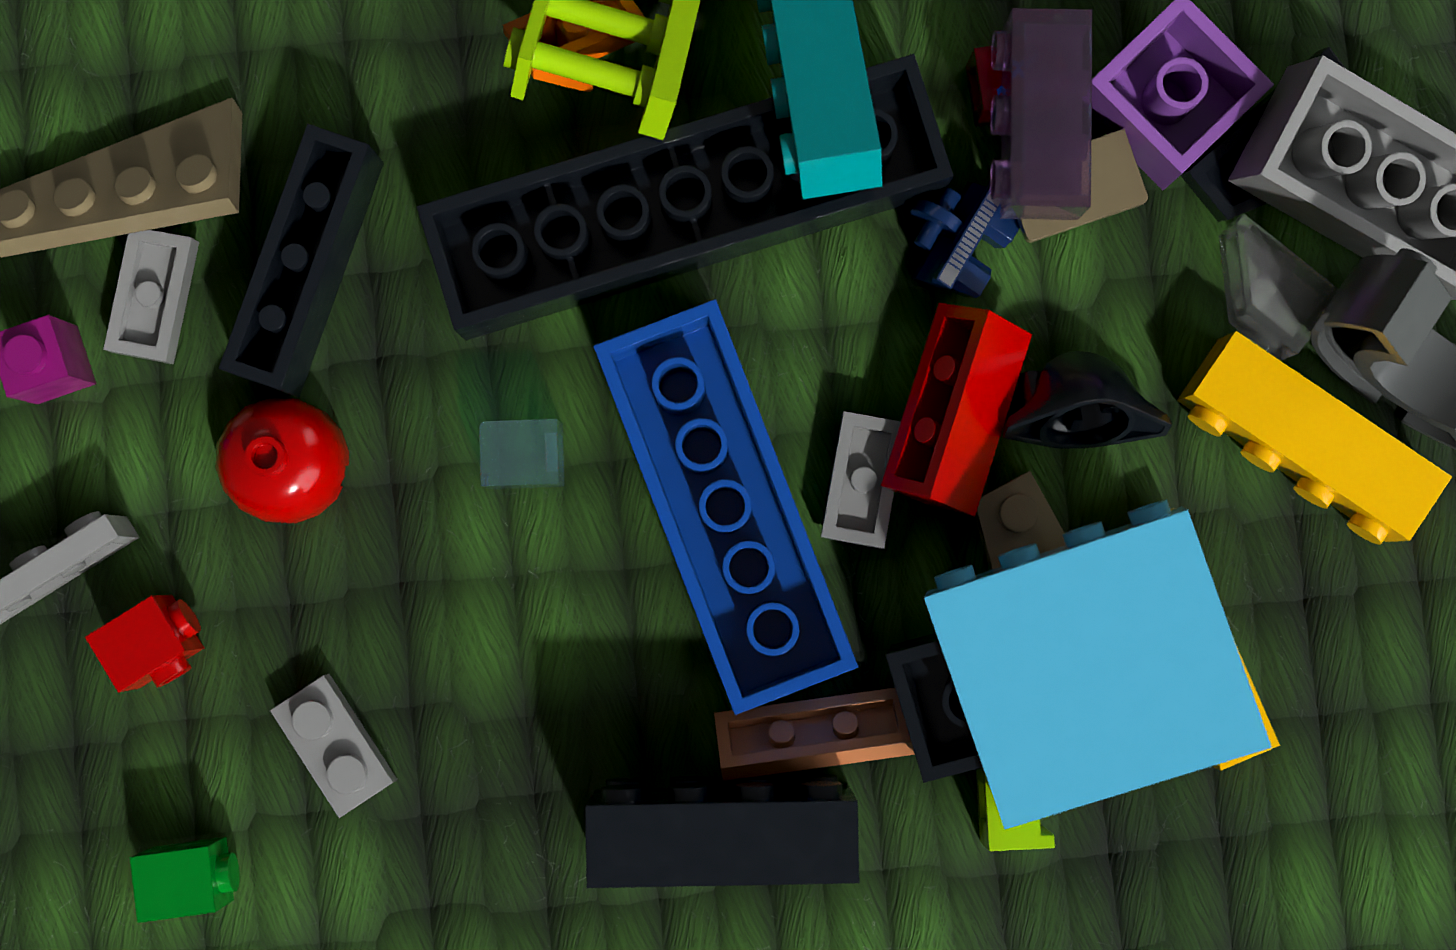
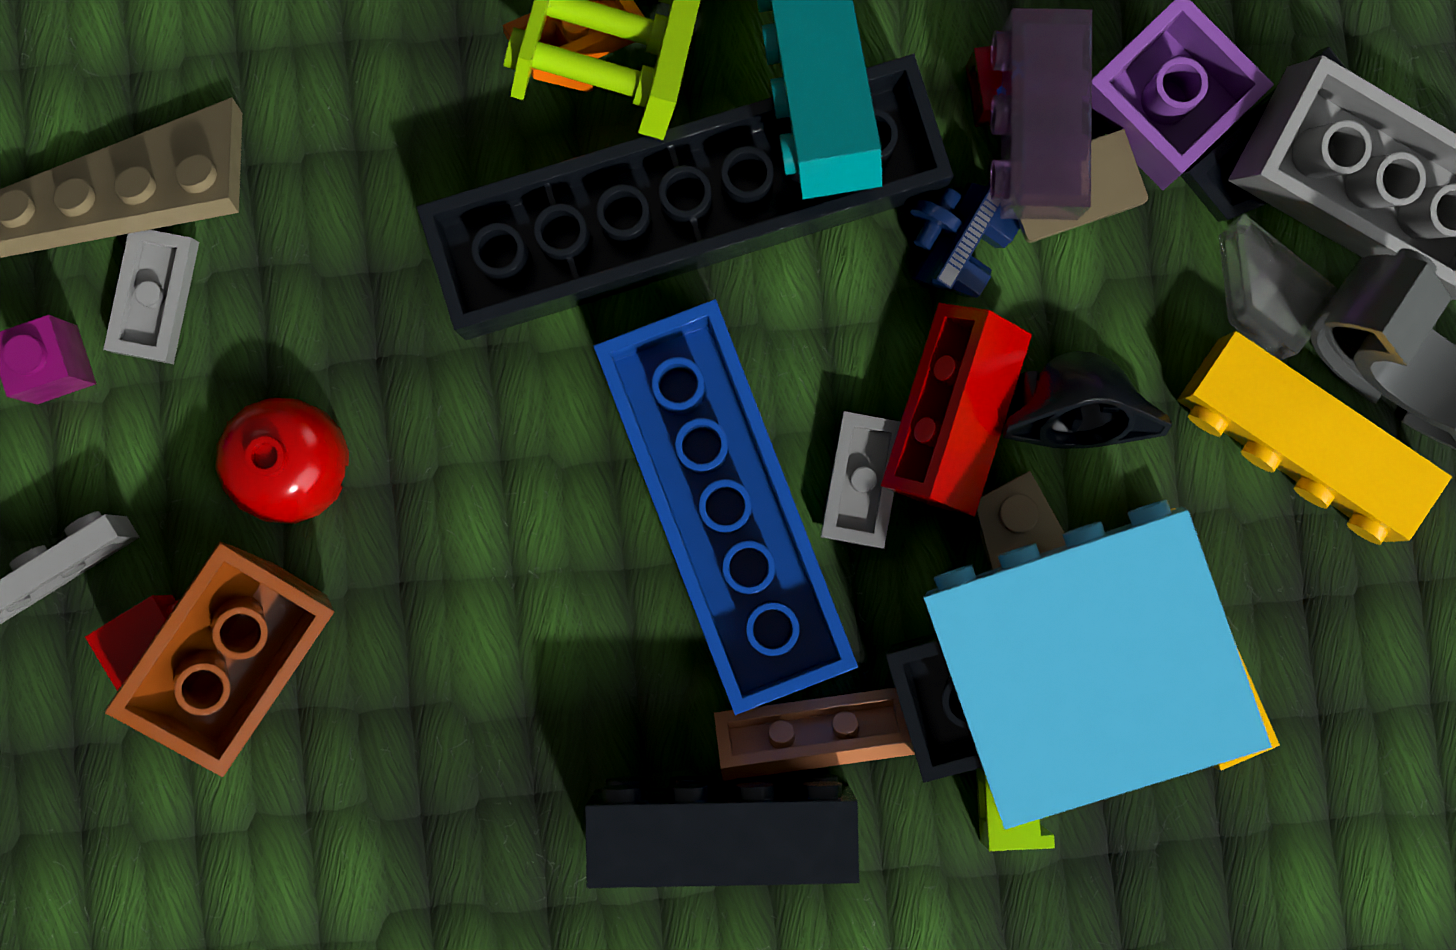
green brick [130,837,240,923] -> none
black brick [219,124,384,398] -> none
light grey plate [270,674,398,818] -> none
clear light blue panel [479,419,565,489] -> none
none -> dark orange slope [105,541,335,777]

